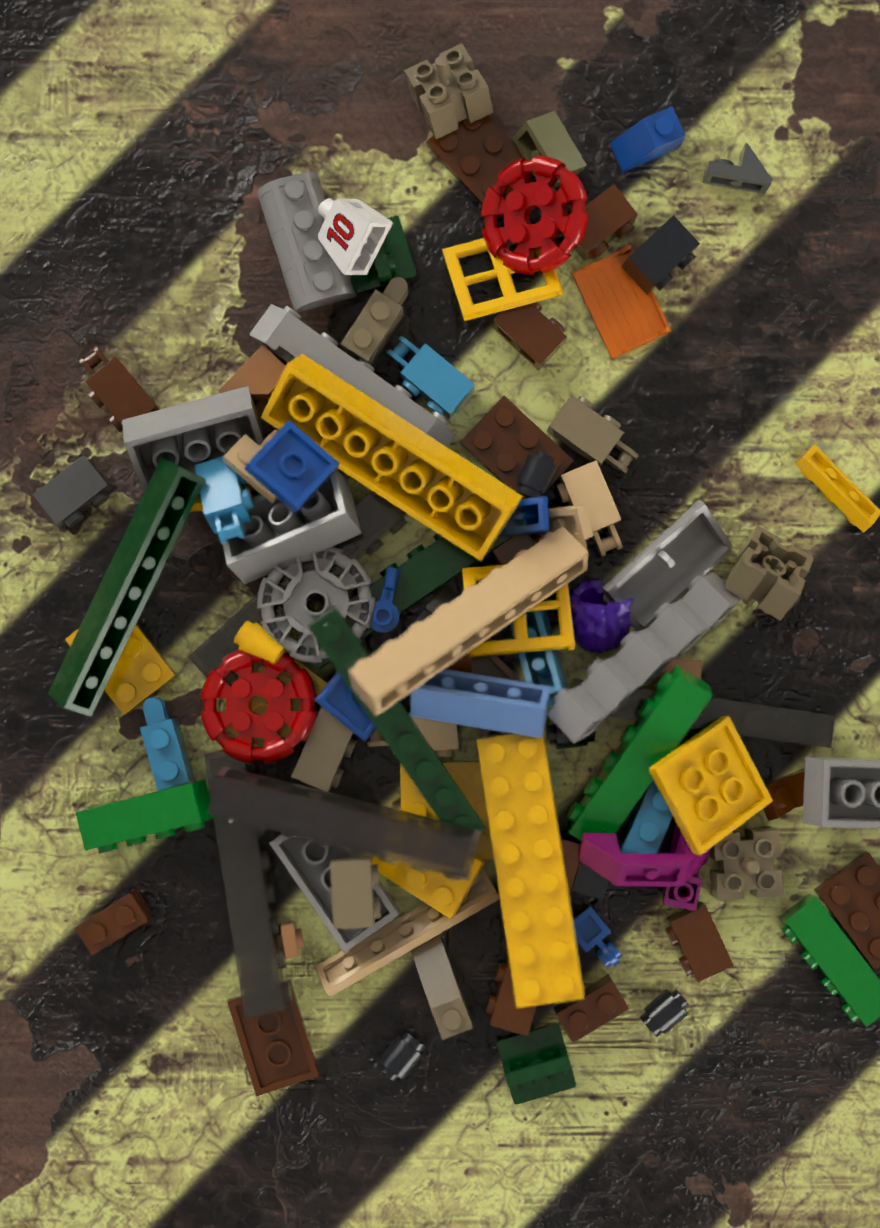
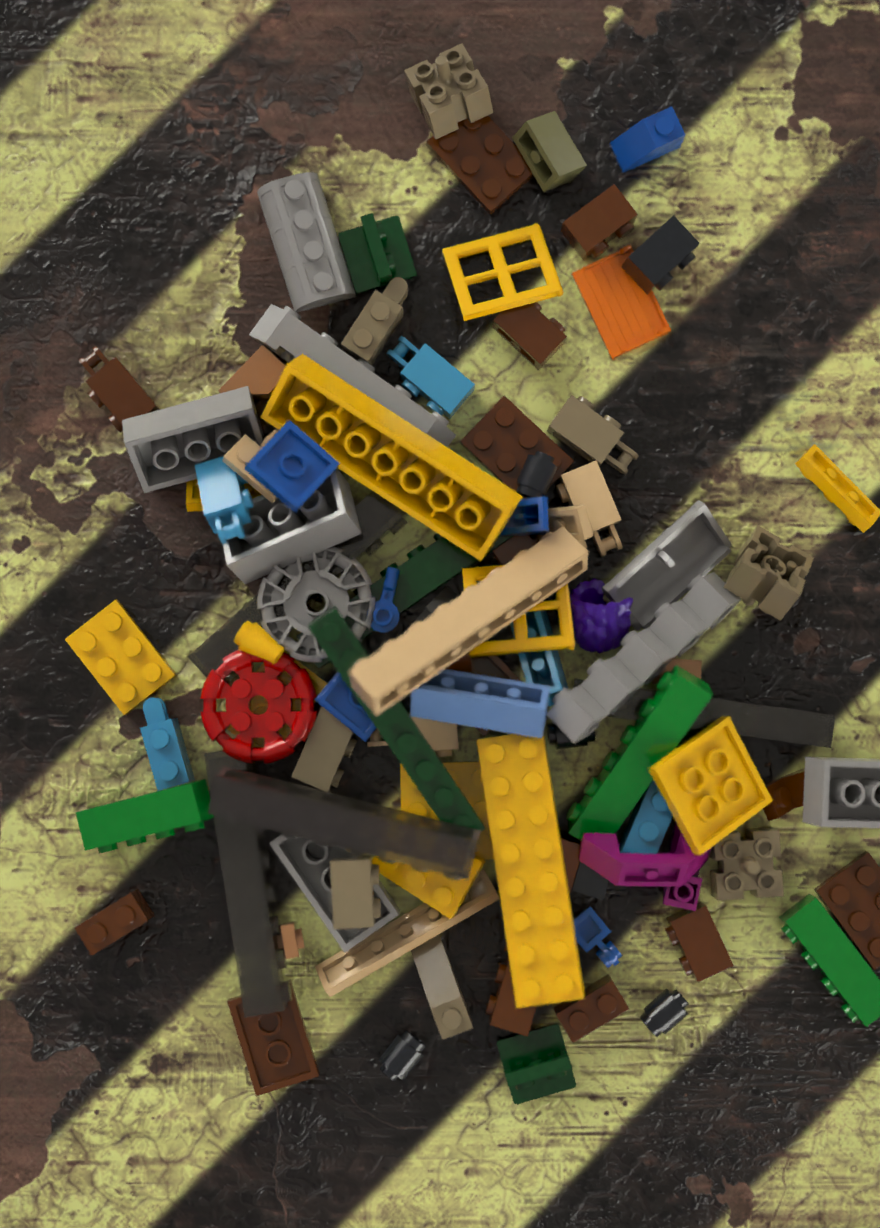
dark grey brick [33,455,114,528] -> none
dark green brick [48,457,206,717] -> none
white torso [318,198,393,275] -> none
red plate [481,156,589,275] -> none
dark grey slope [702,143,772,195] -> none

